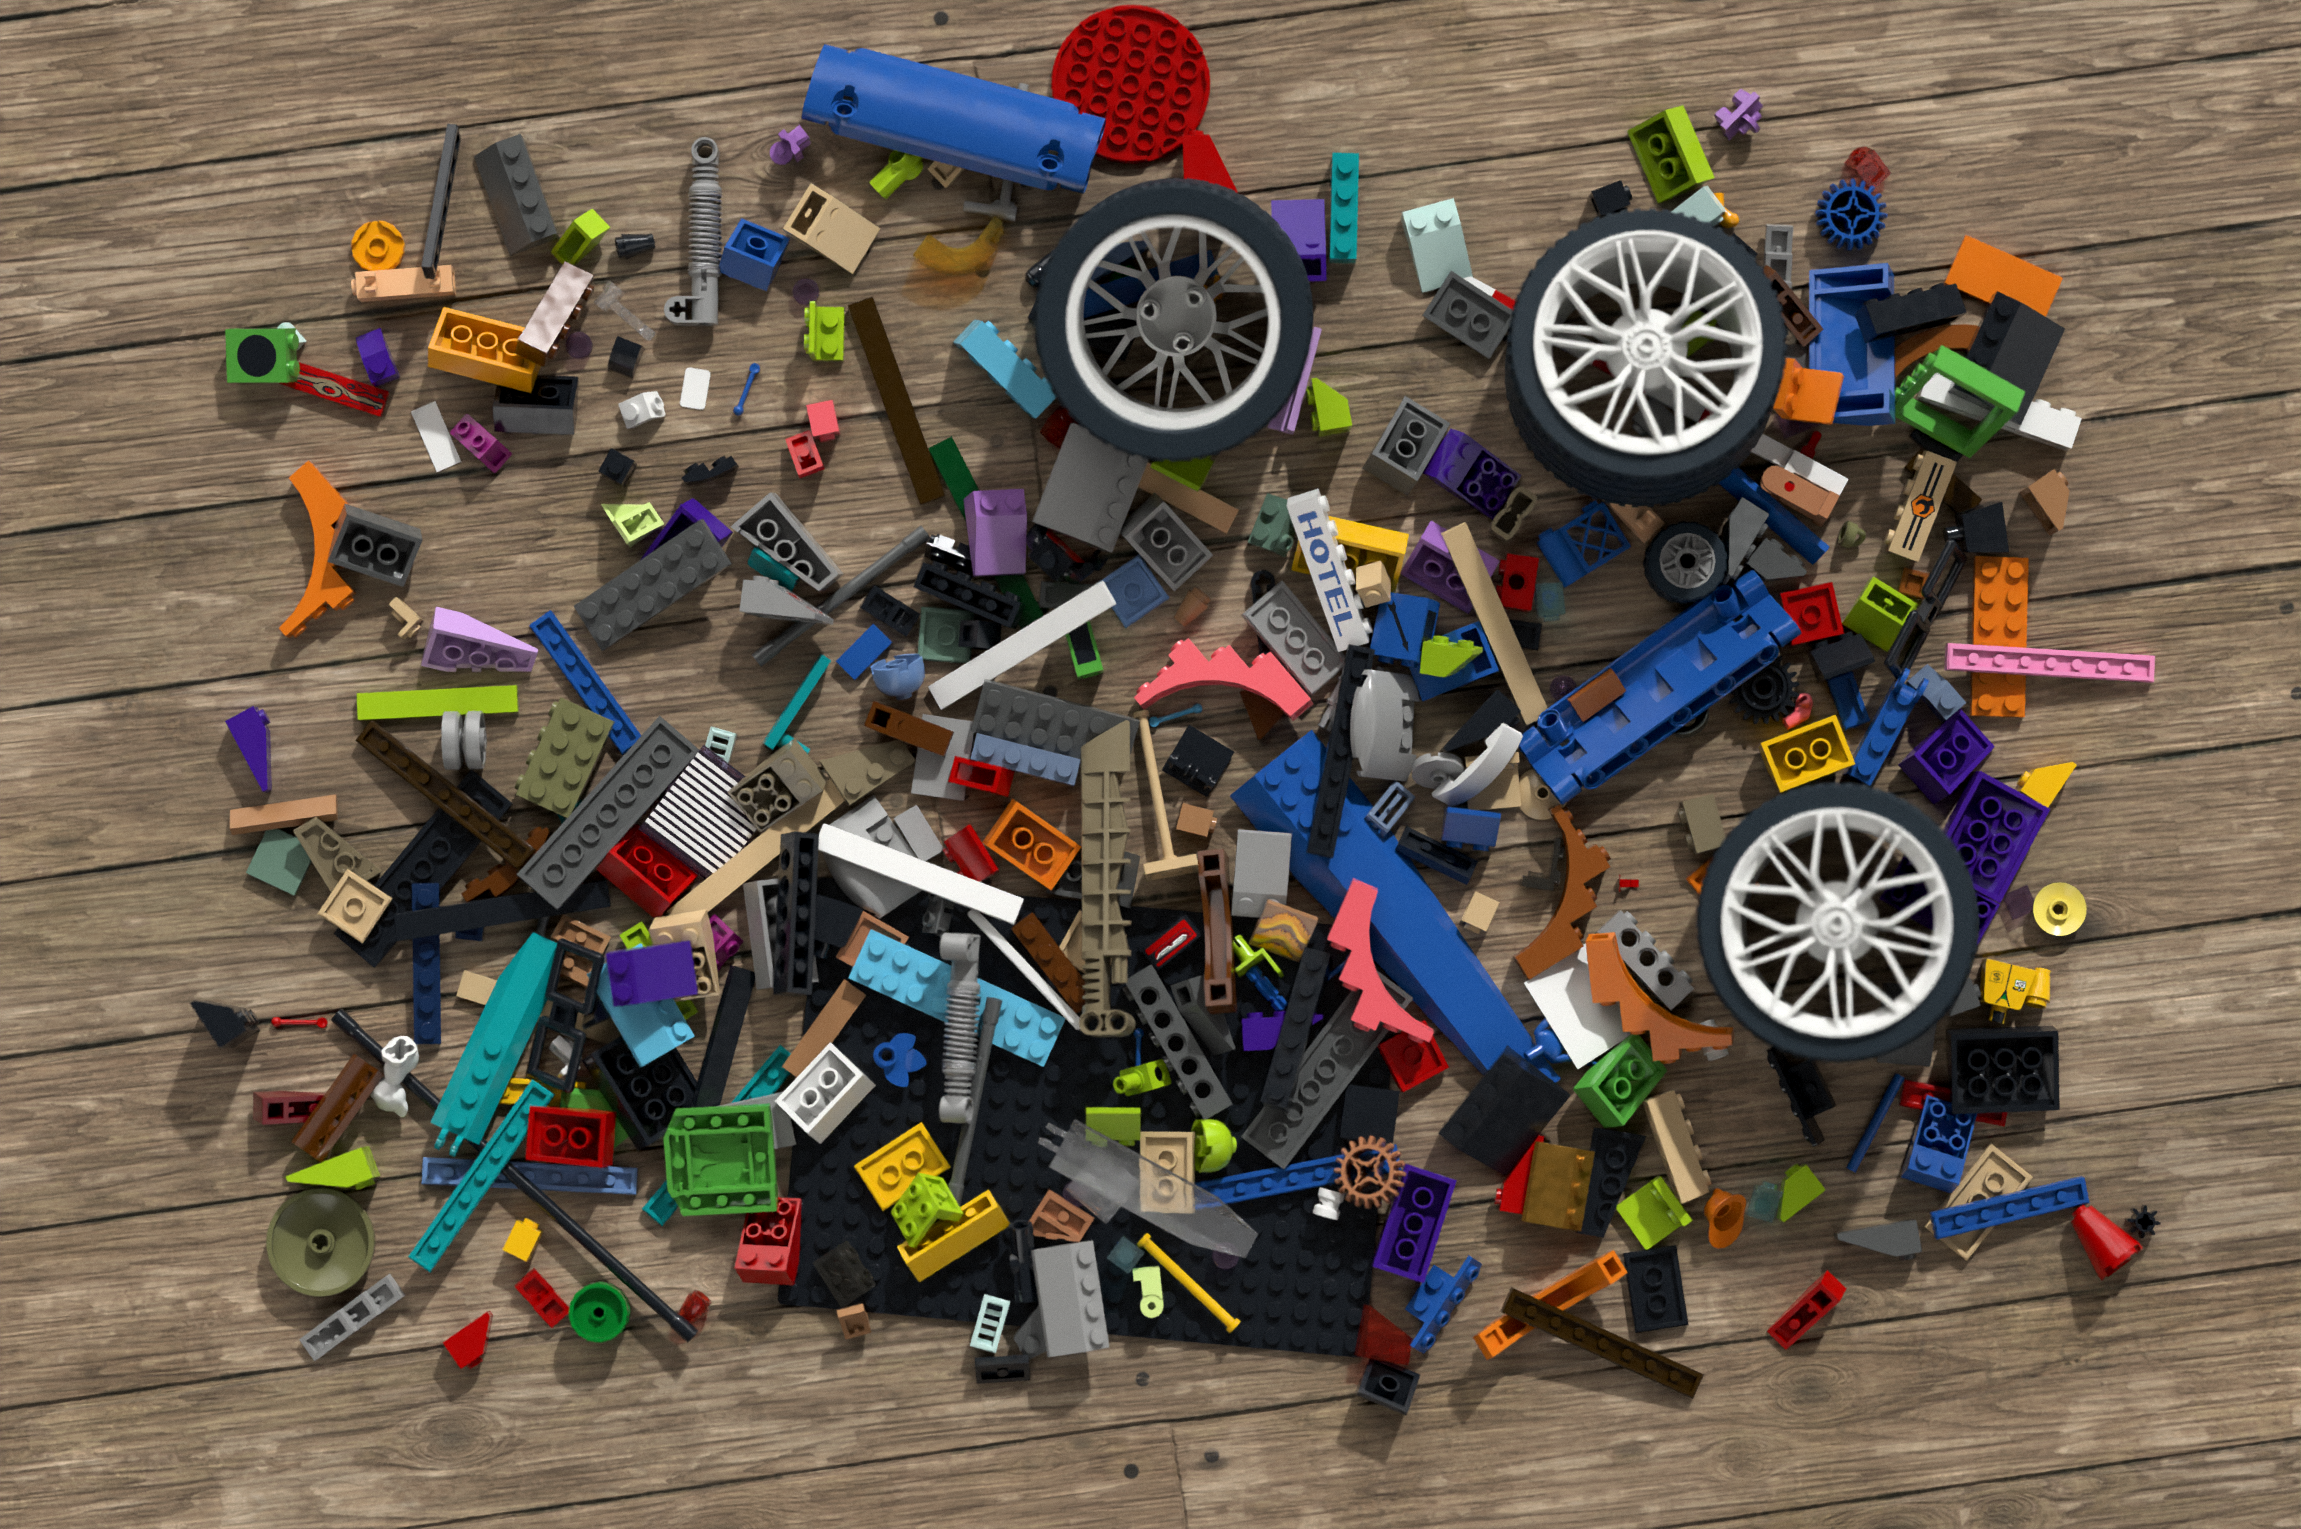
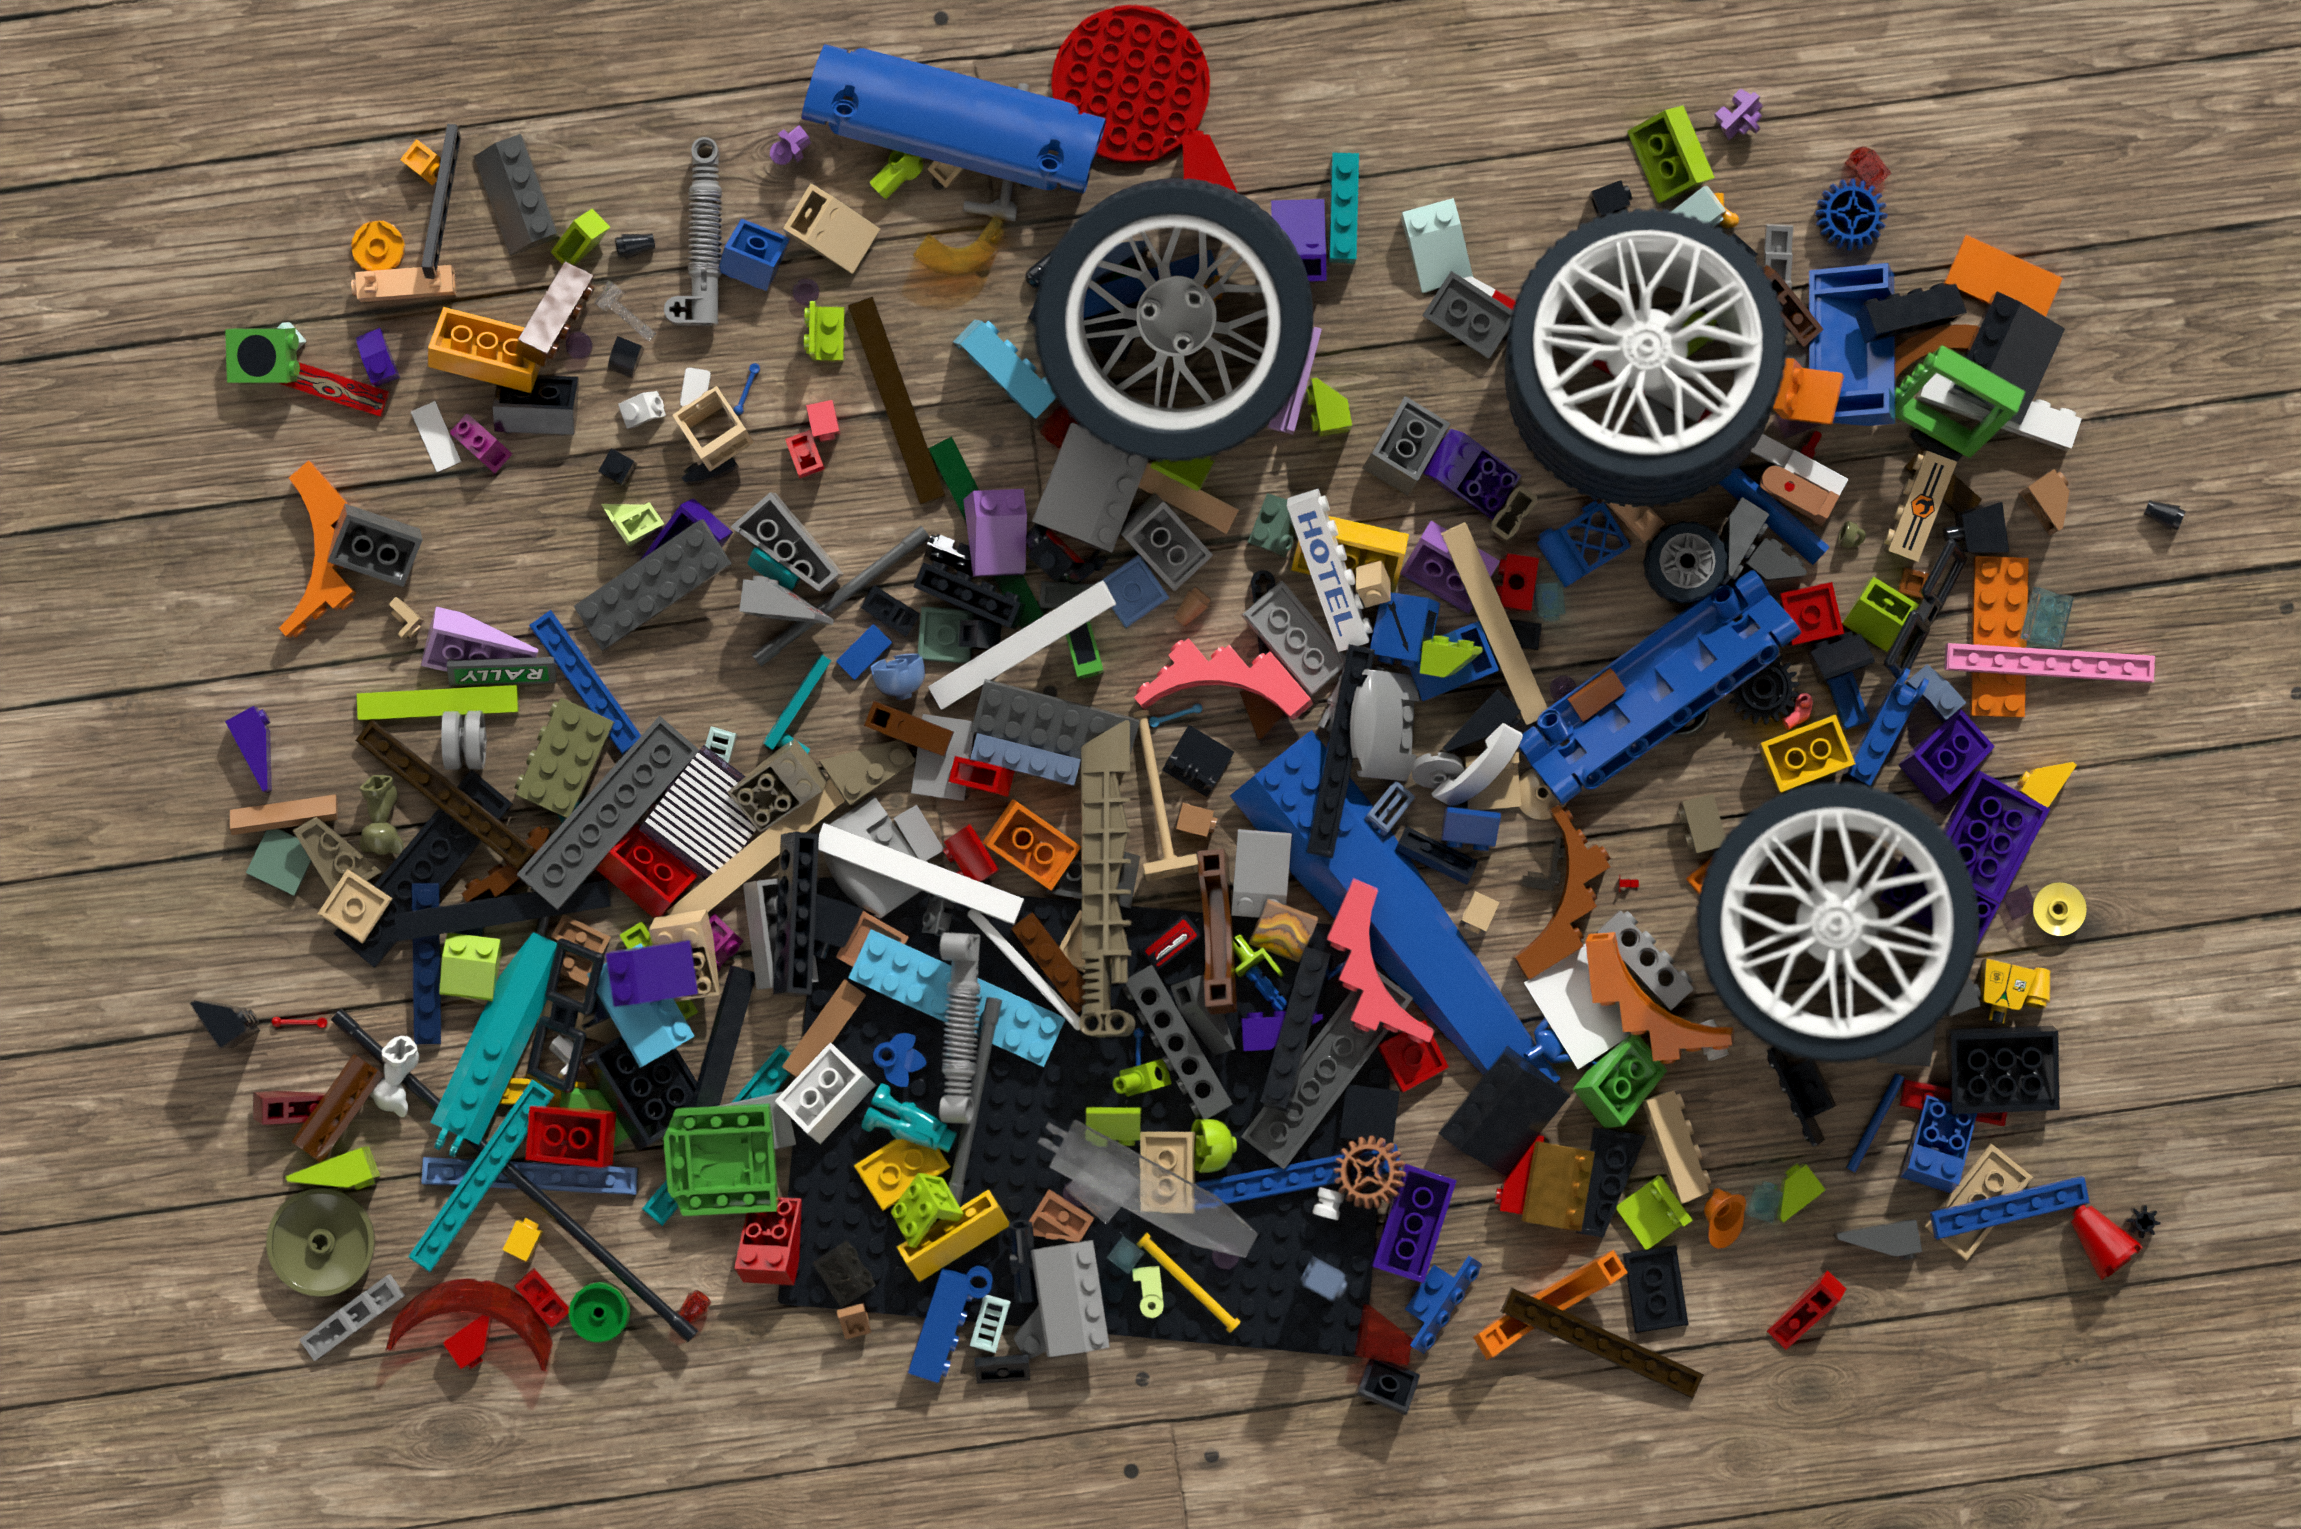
none -> olive animal [360,775,404,855]
none -> clear red windscreen [386,1278,553,1371]
none -> light orange bracket [400,139,441,185]
none -> lime slope [439,933,502,1001]
none -> tile [447,657,557,686]
none -> tan window [672,386,754,471]
none -> teal piece [861,1083,957,1152]
none -> blue hinge [908,1266,993,1383]
none -> sand blue brick [1300,1256,1347,1300]
none -> clear light blue bracket [2020,587,2074,648]
none -> black cone [2144,500,2186,531]

